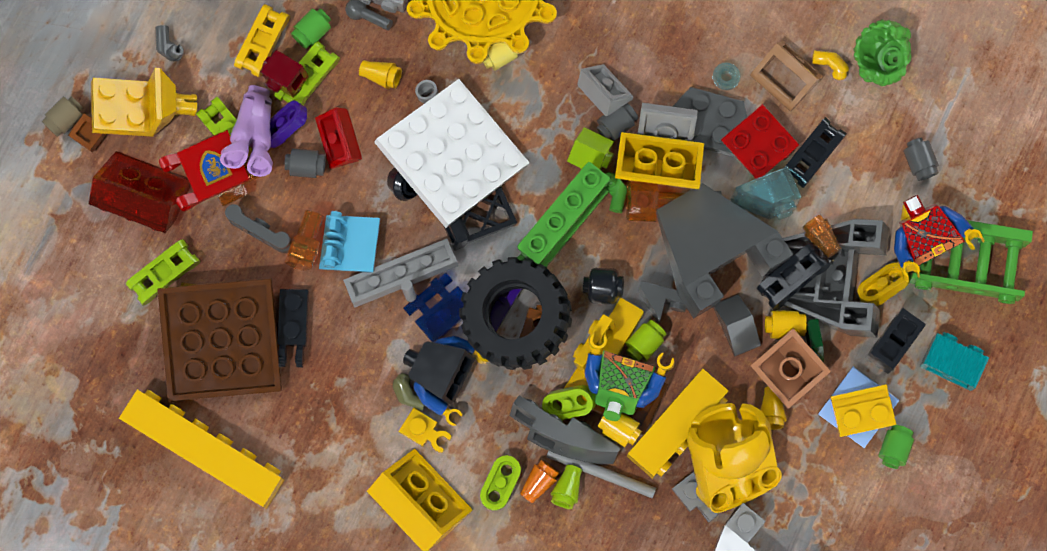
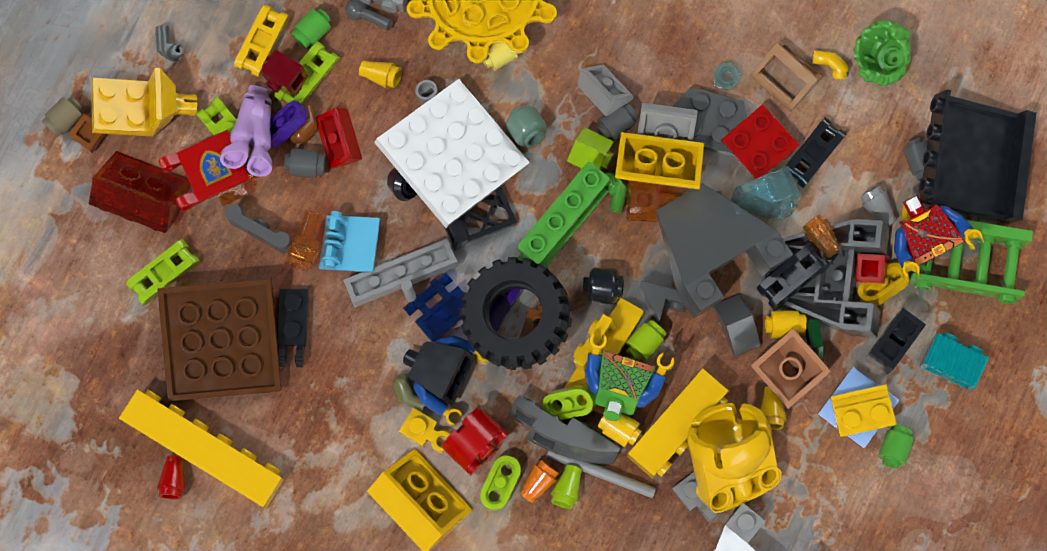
none -> red cone [157,456,185,500]
none -> dark orange arm [290,104,317,144]
none -> red brick [441,407,509,476]
none -> sand green head [506,106,547,148]
none -> red slope [856,254,889,283]
none -> light grey cone [860,185,897,226]
none -> black panel [919,89,1037,224]

